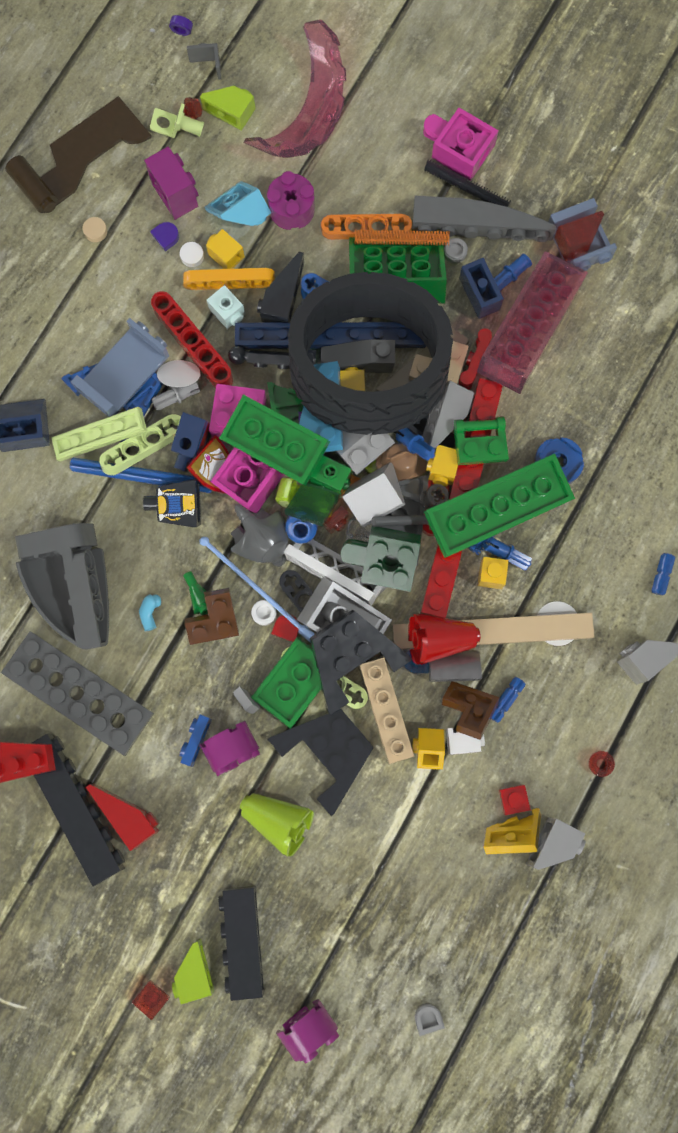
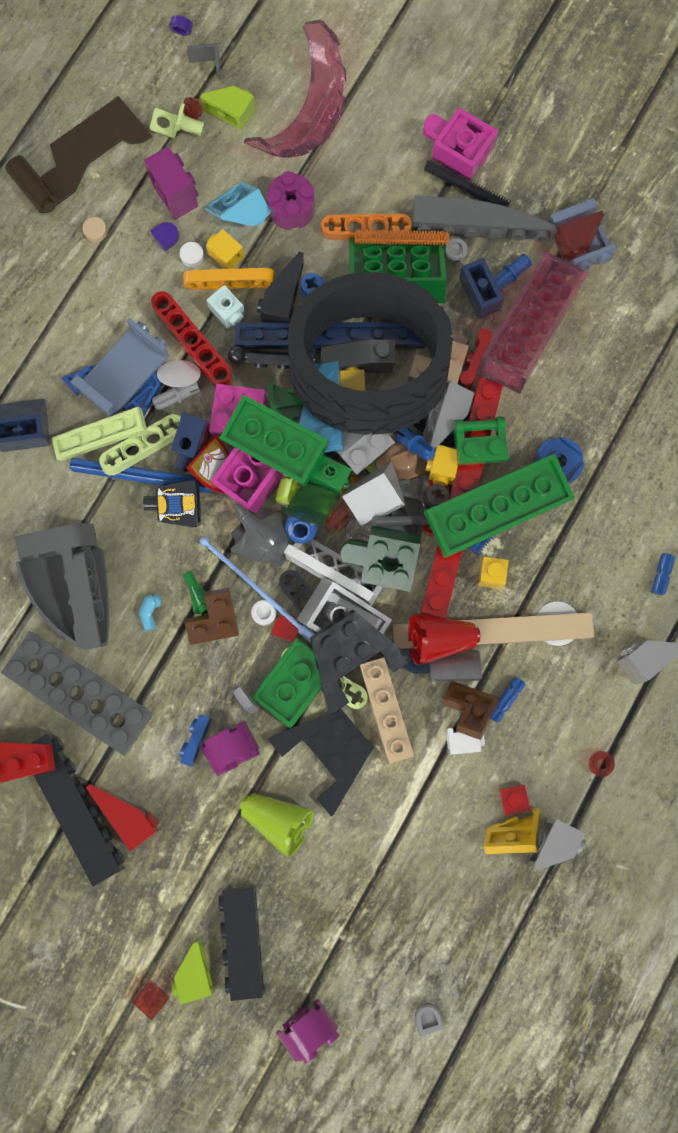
yellow brick [412,728,445,770] -> none
blue axle [483,536,532,570] -> none

